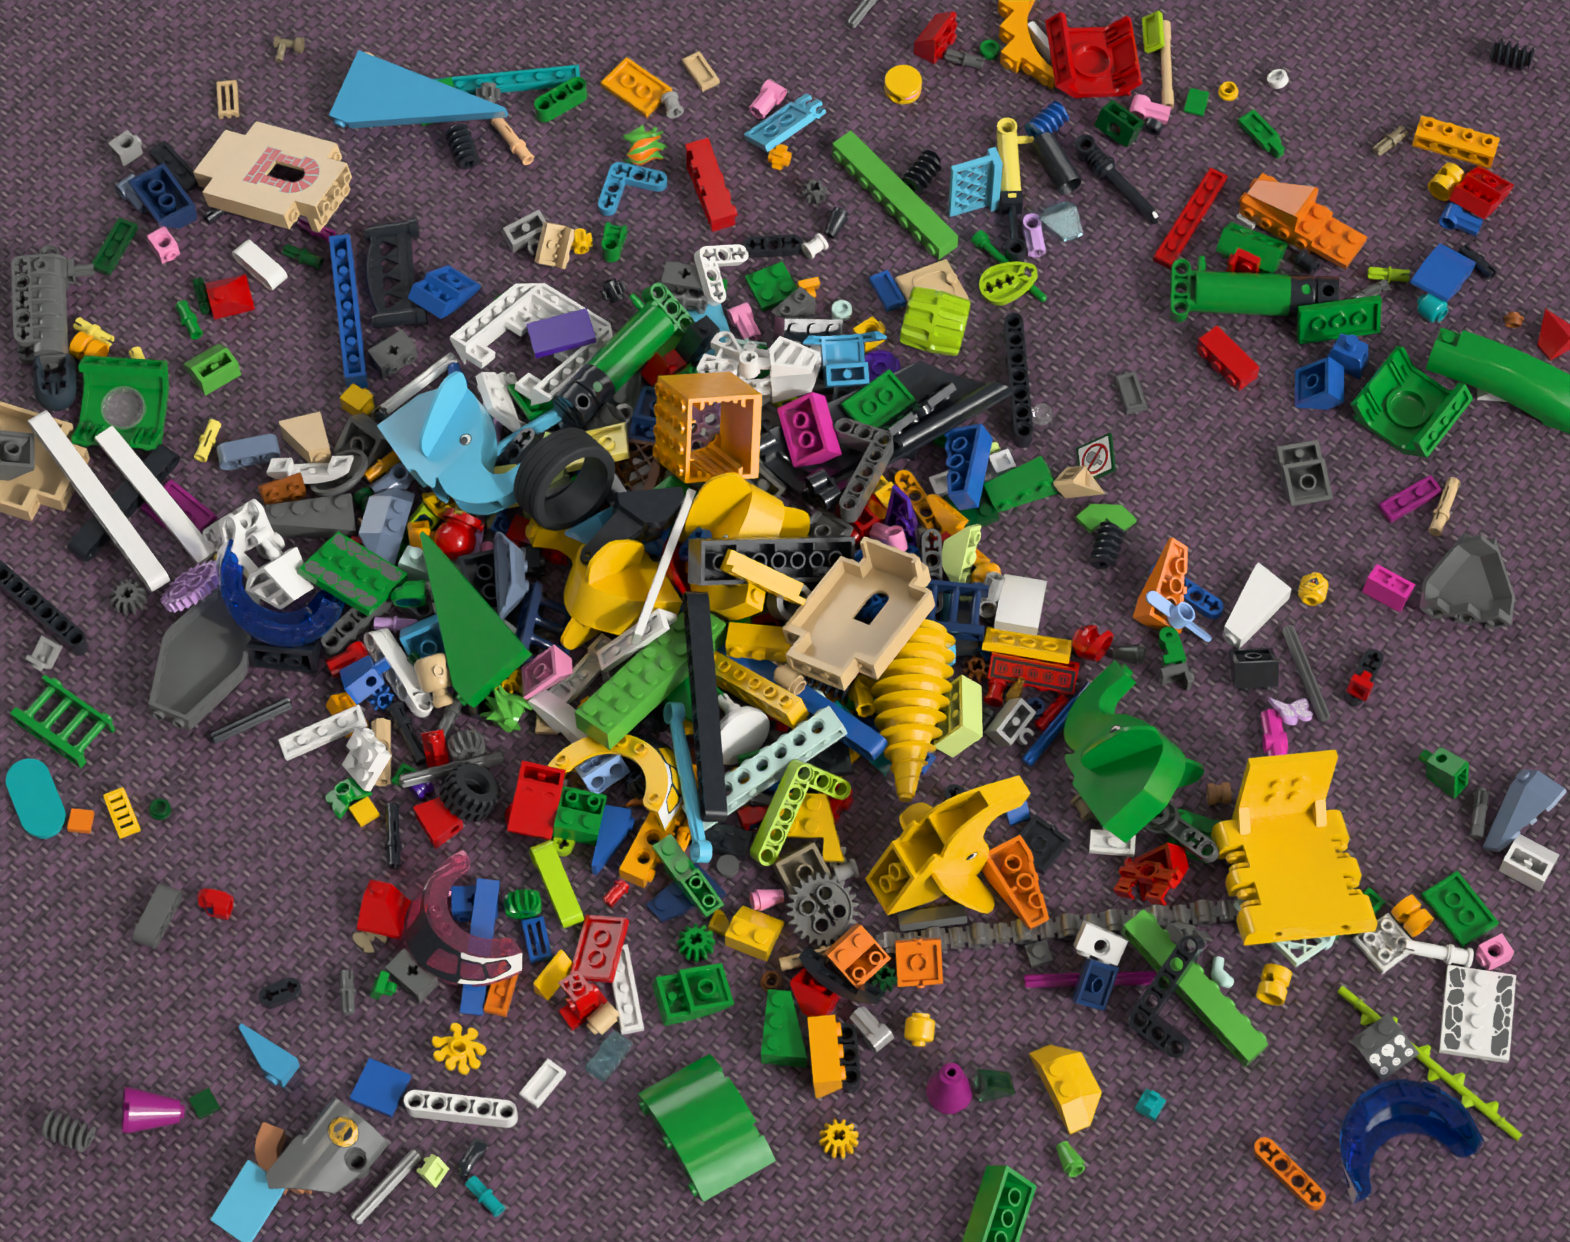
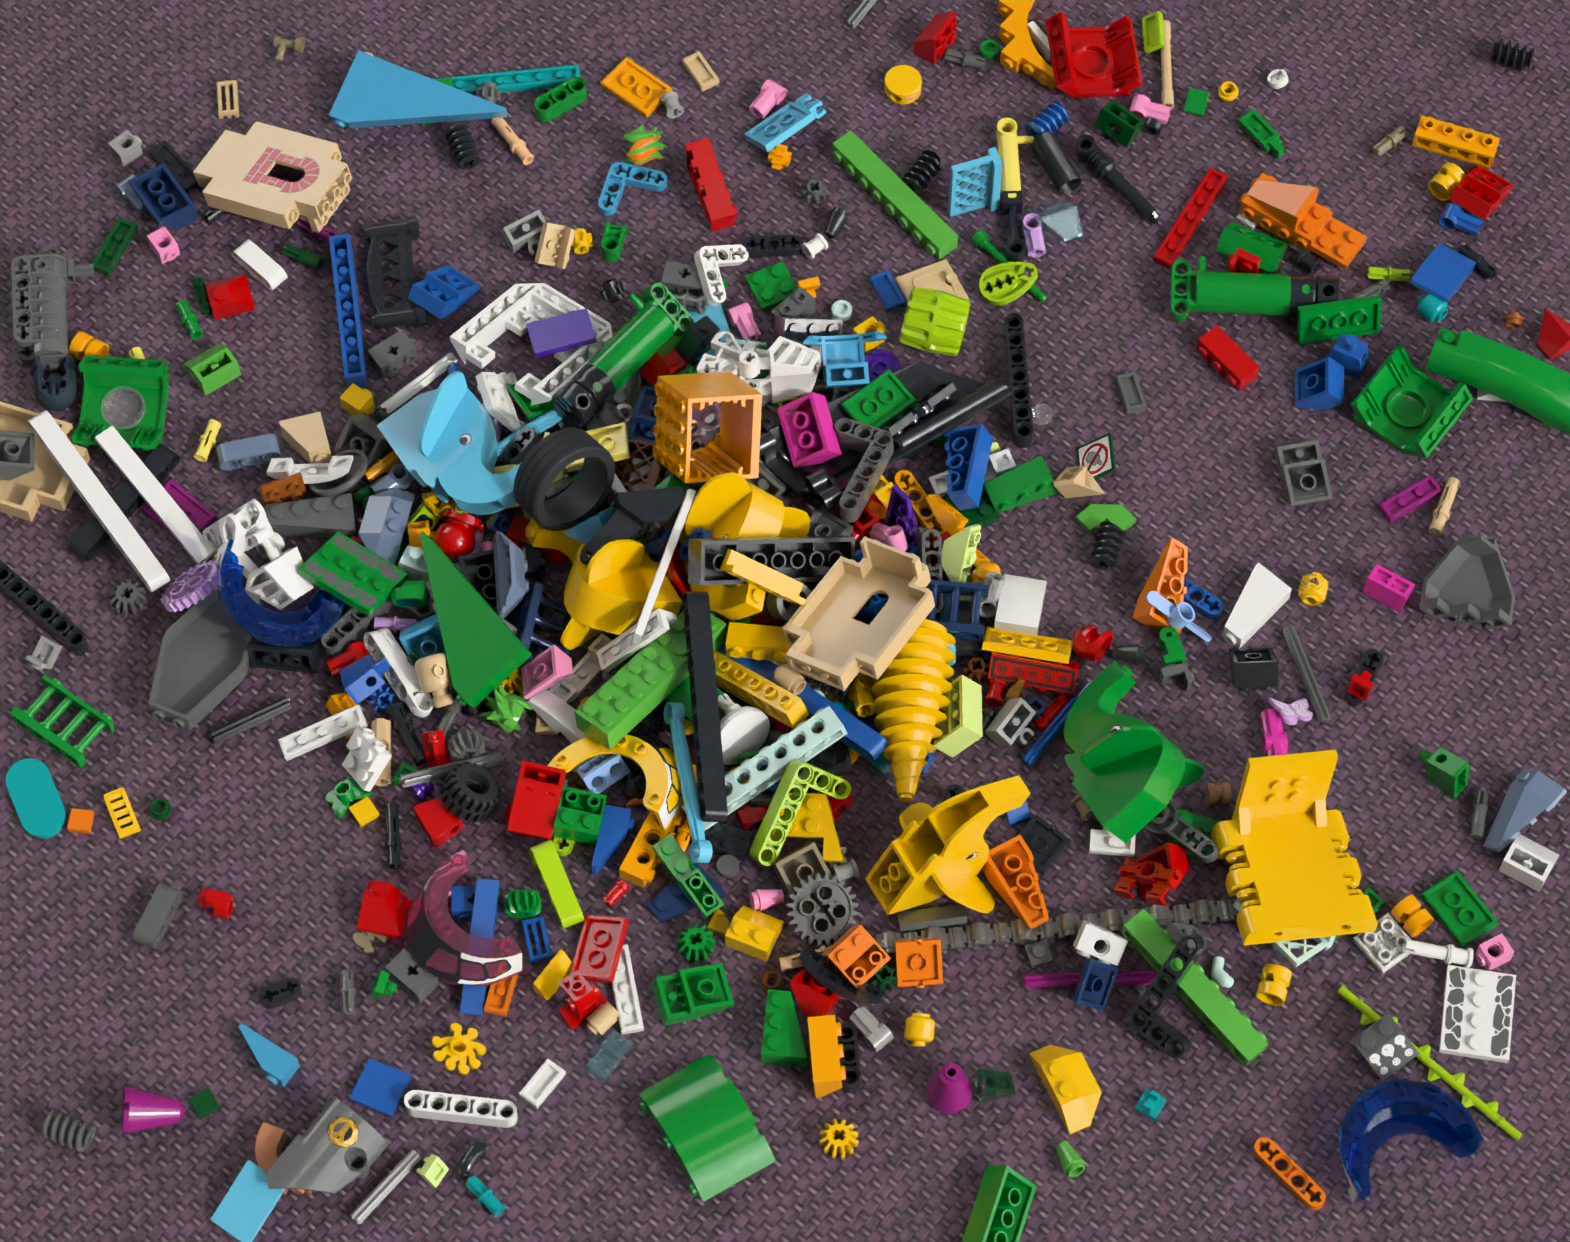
light yellow pin [73,317,114,347] -> none

